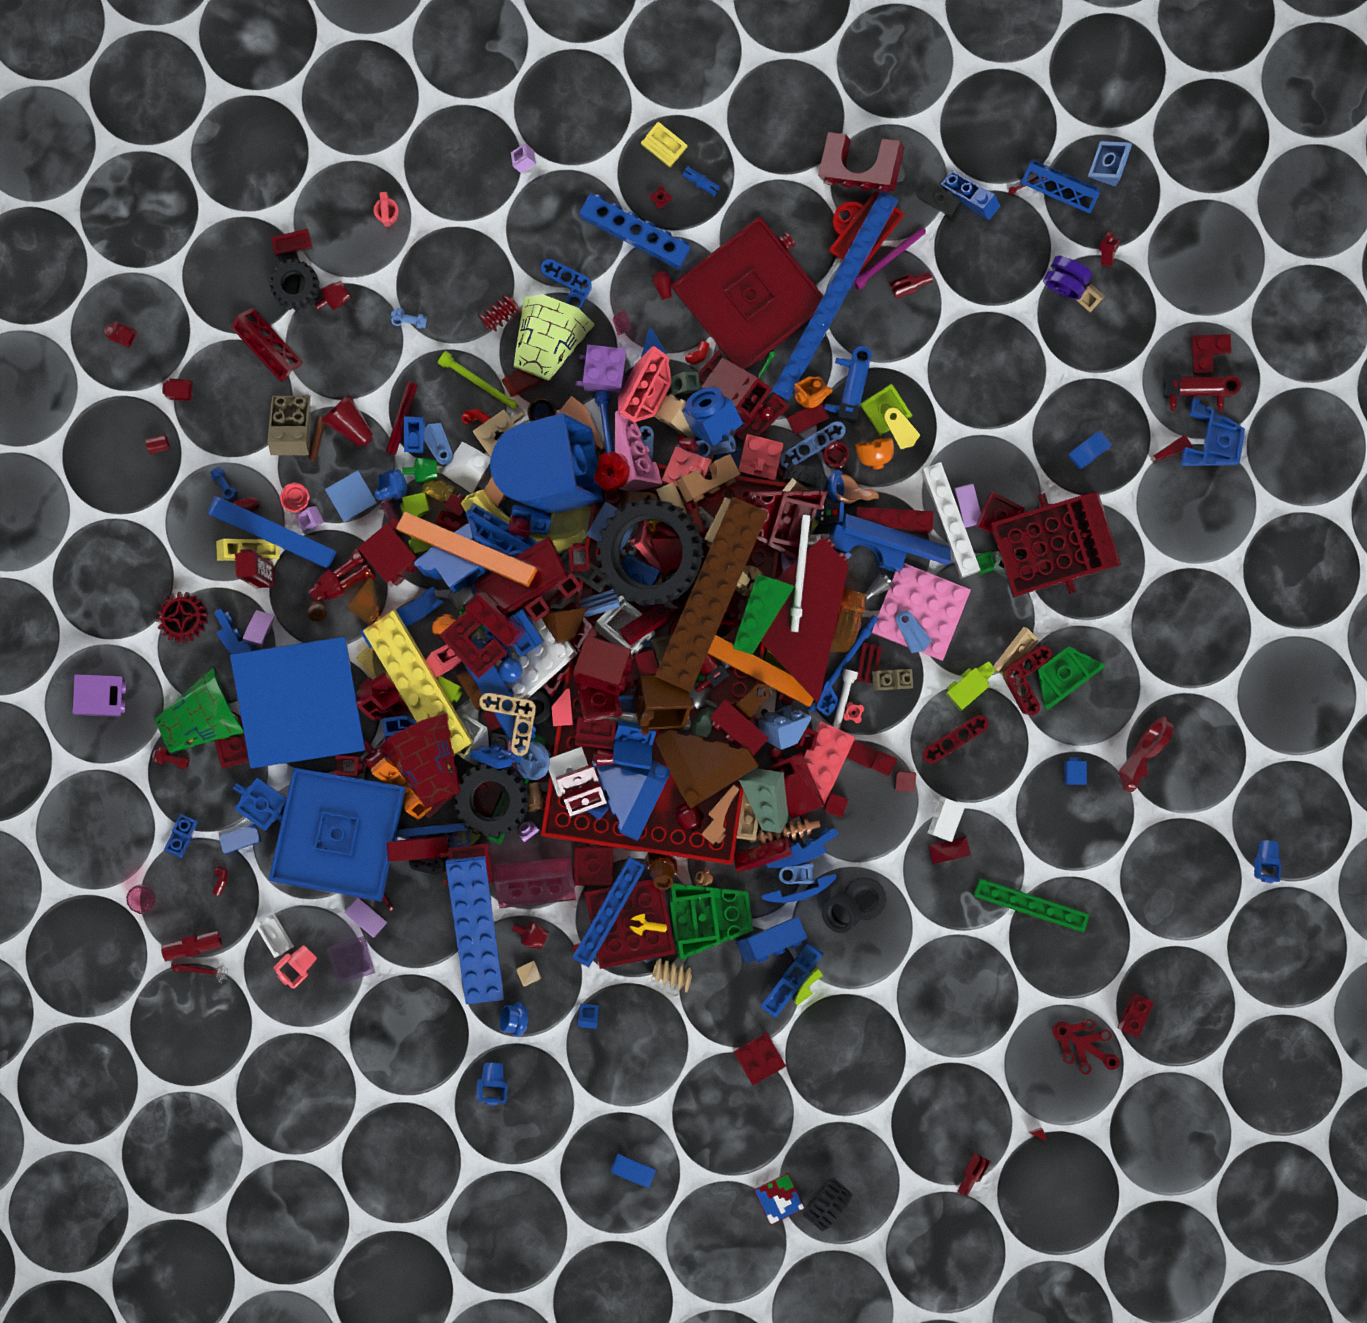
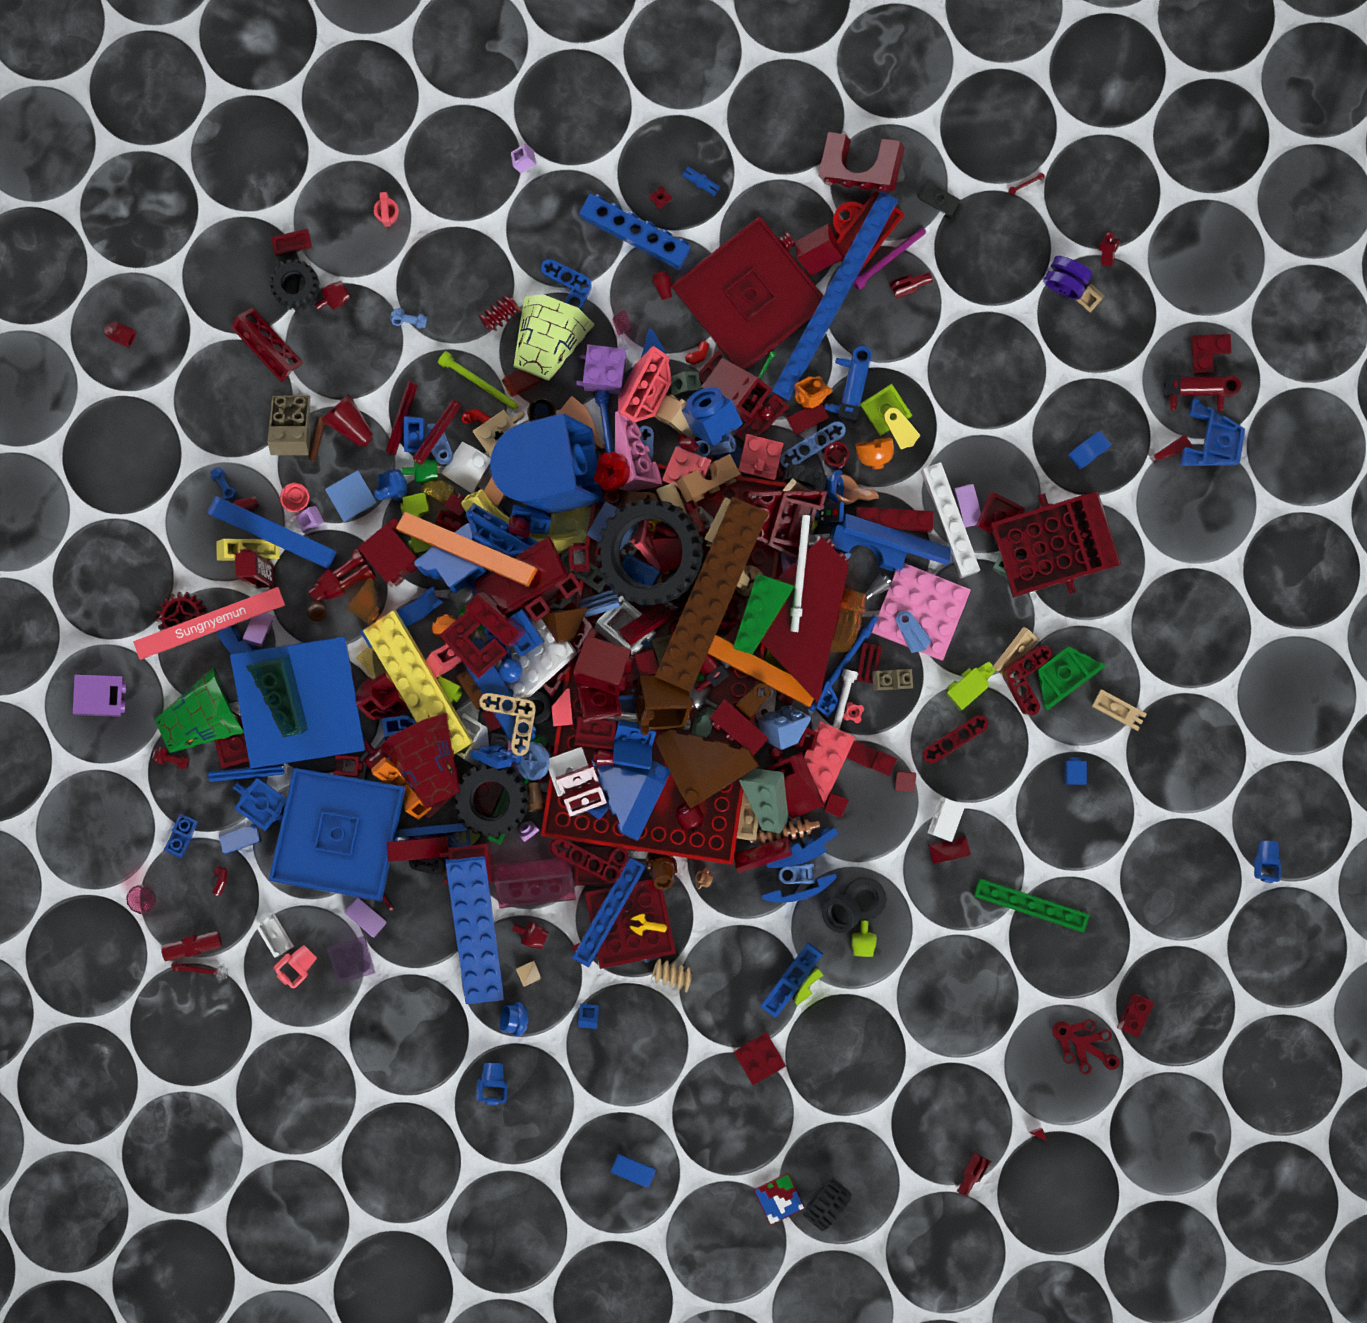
dark red piece [145,434,170,454] -> none
dark red window [162,378,193,401] -> none
clear pink pin [380,500,400,522] -> none
light yellow plate [641,122,687,168] -> none
green wedge [669,883,753,960] -> none
nougat slope [701,785,739,844] -> none
blue wedge [736,917,807,963] -> none
blue slope [941,170,1000,220] -> none
green tile [975,551,995,575] -> none
blue fence [1021,159,1101,213] -> none
medium blue slope [1088,141,1132,186] -> none
dark red animal [1118,716,1174,792] -> none
none -> coral tile [133,587,285,660]
none -> blue axle [208,764,285,782]
none -> wedge [246,655,308,738]
none -> dark red axle [413,399,461,465]
none -> dark red beam [548,839,629,883]
none -> dark red slope [796,224,844,276]
none -> lime piece [851,920,877,957]
none -> tan hinge [1091,689,1147,731]

